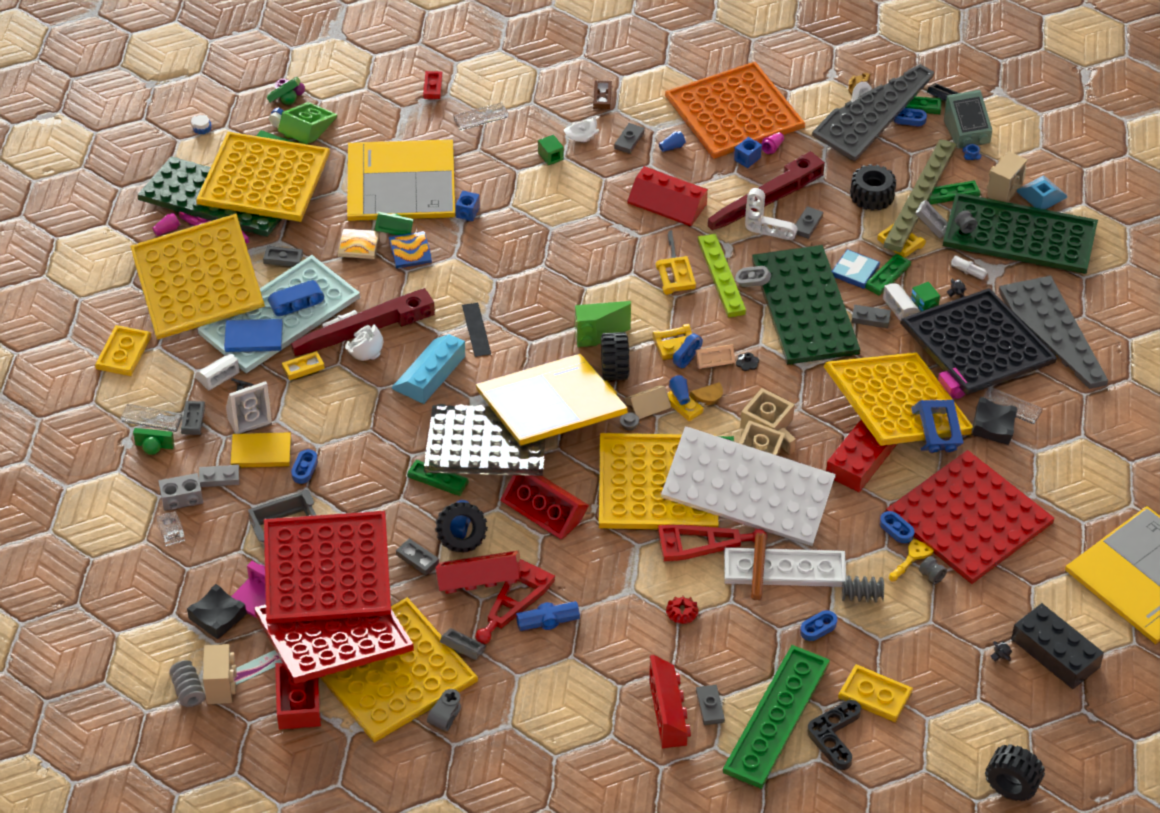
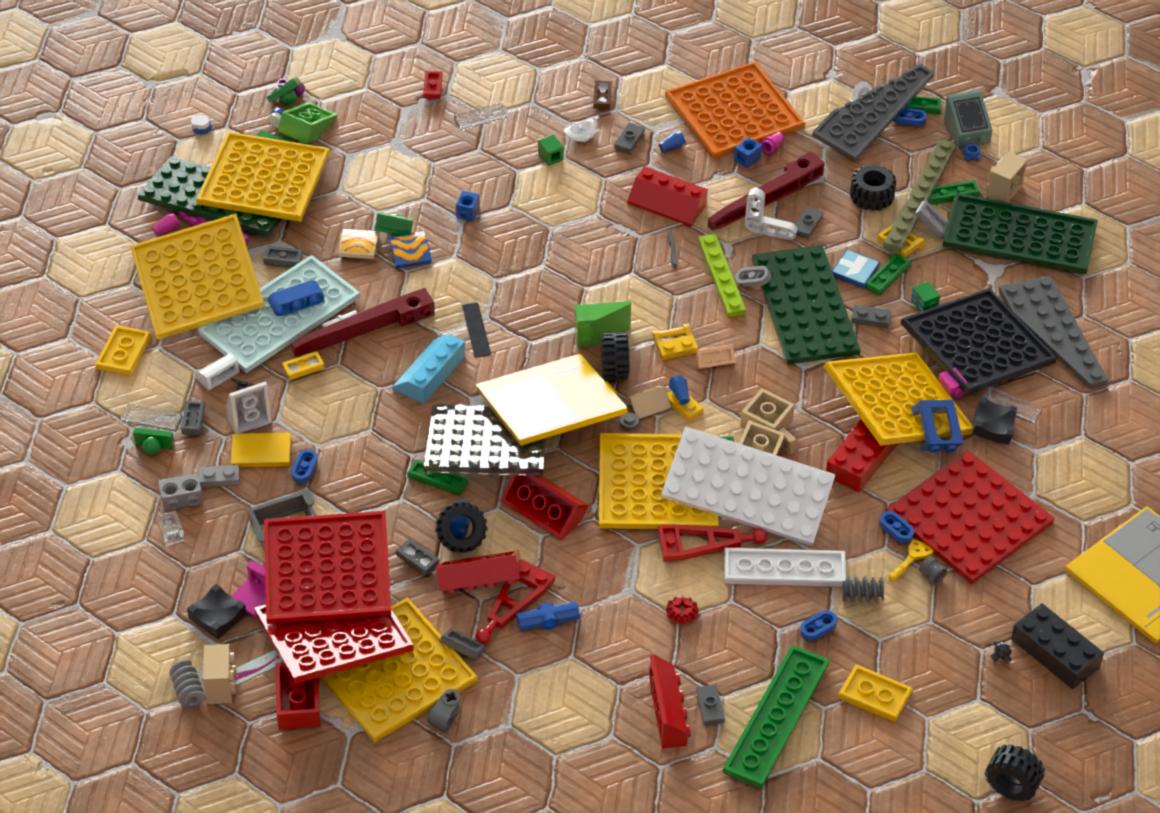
blue tile [224,319,283,352] -> none
white cylinder [345,325,384,361] -> none
tile [347,140,455,221] -> none
yellow plate [655,256,696,295] -> none
blue plate [673,333,703,368] -> none
pearl gold tile [689,382,723,405] -> none
black plant [736,352,759,371] -> none
dark orange axle [751,533,766,601] -> none
black beam [807,700,861,770] -> none
pearl gold tile [848,73,871,95] -> none
white brick [883,283,920,321] -> none
black tile [927,83,959,100] -> none
black plant [947,279,967,297] -> none
white axle [951,256,987,280] -> none
dark grey wheel [955,211,978,234] -> none
dark azure slope [1017,175,1067,209] -> none

